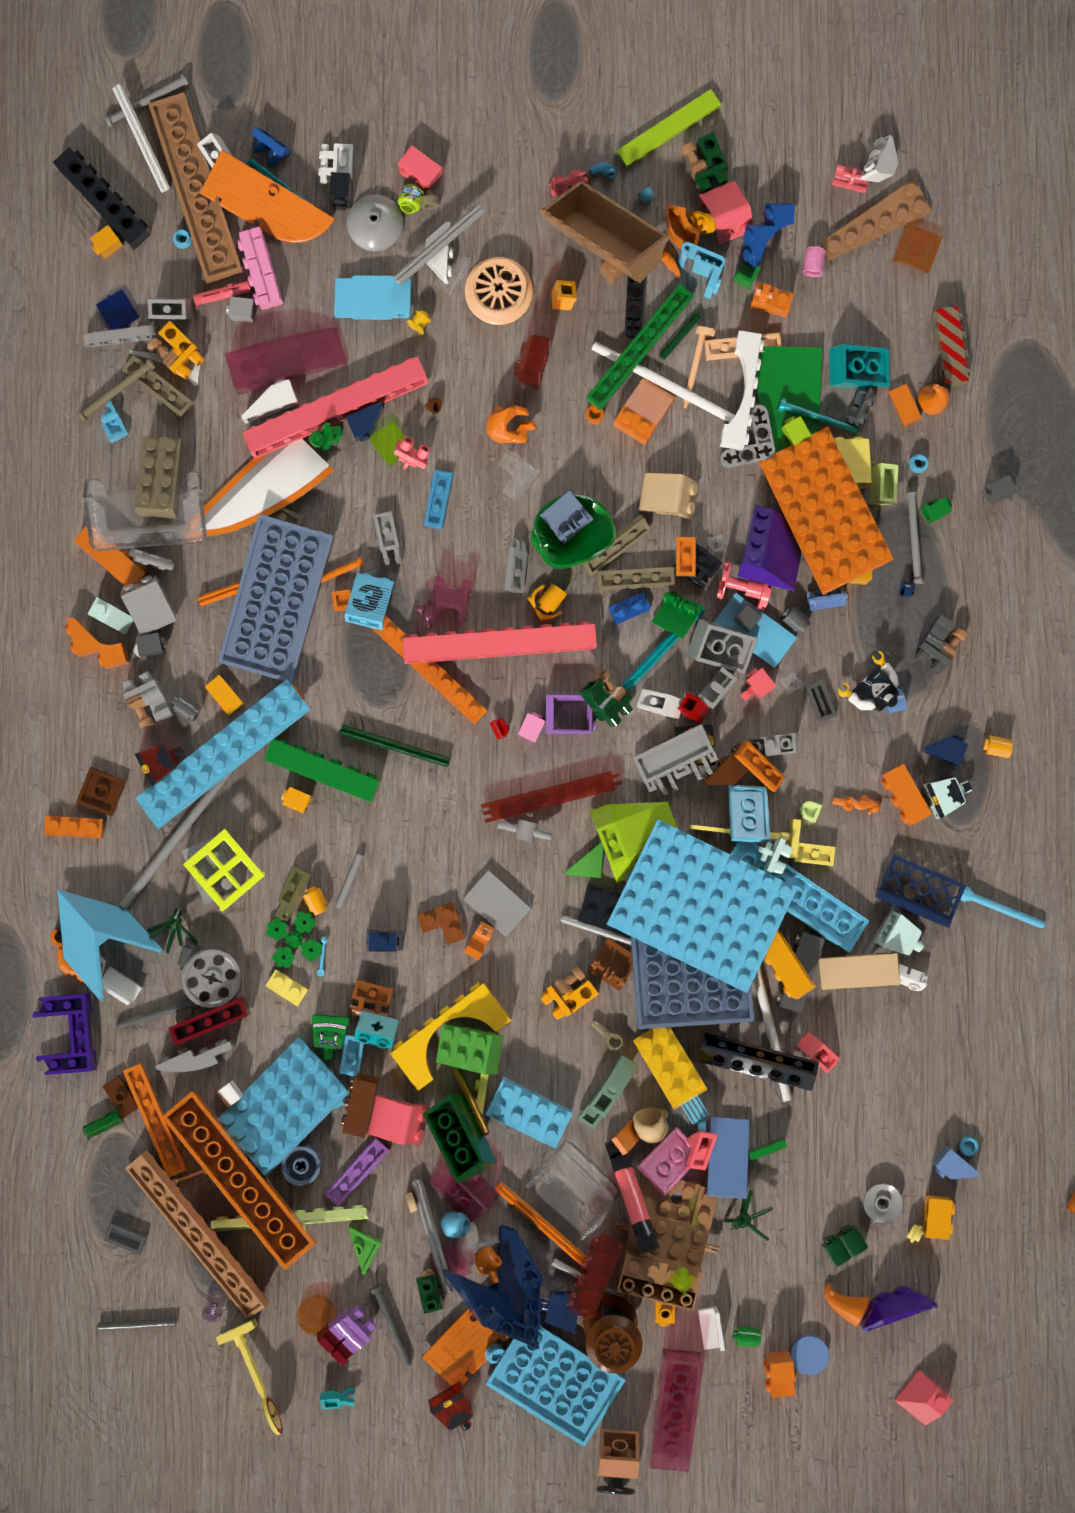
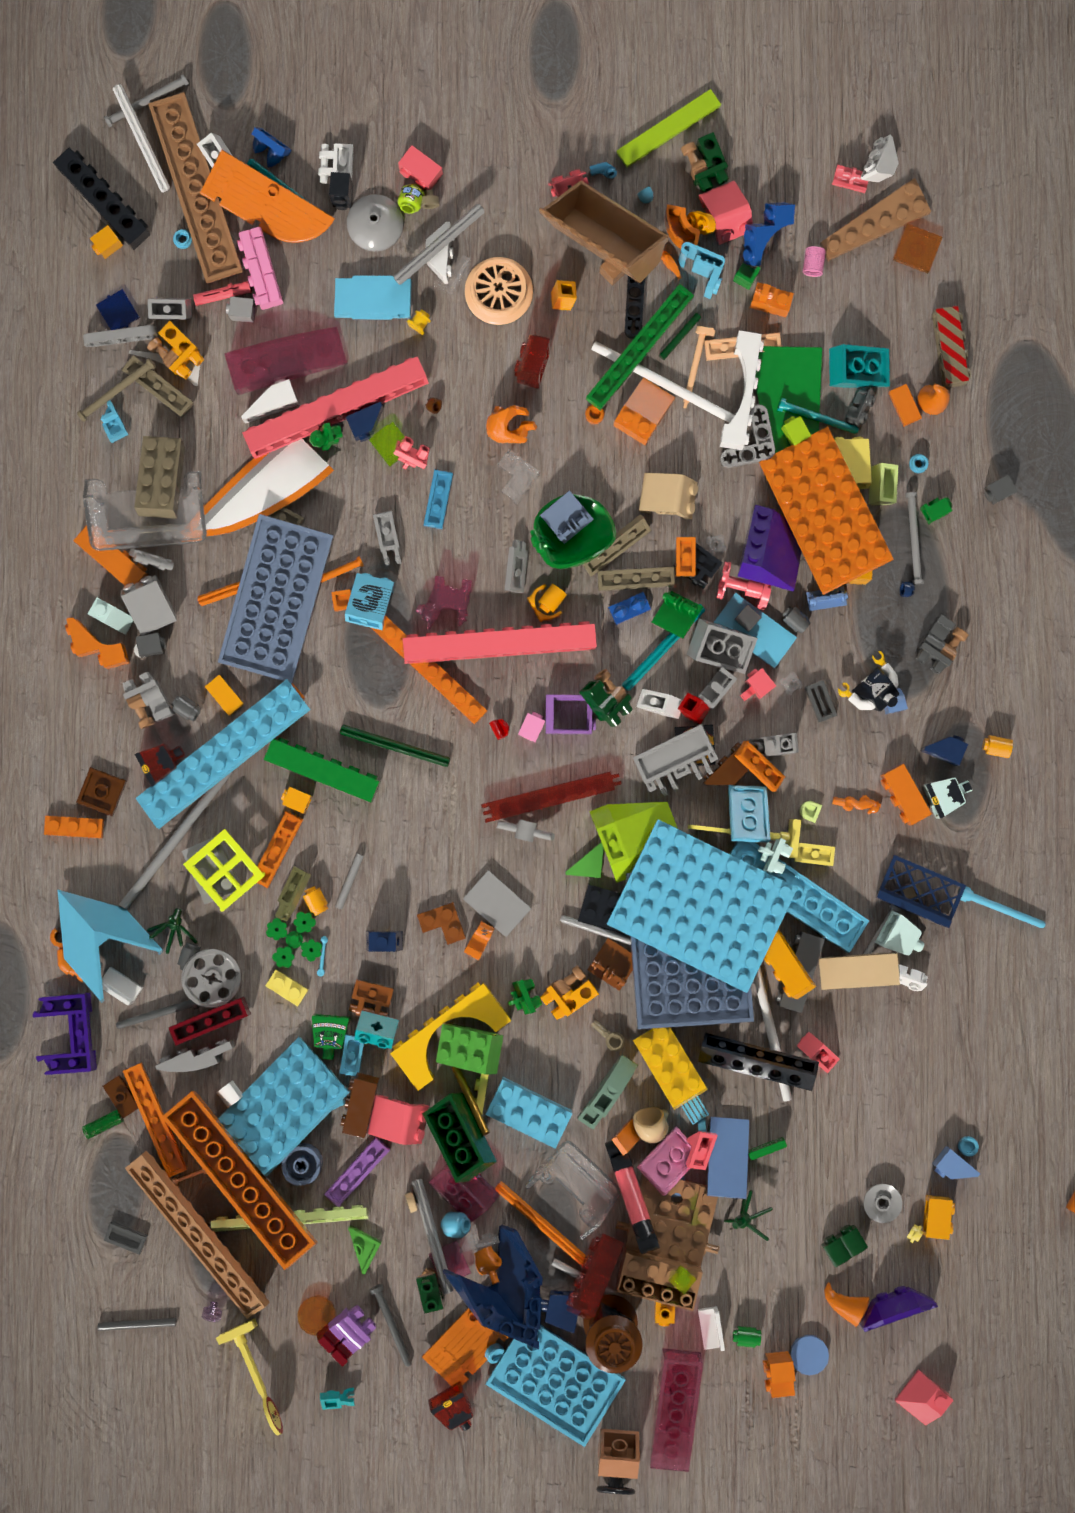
none -> orange plate [253,811,304,888]
none -> green hips [508,979,542,1015]

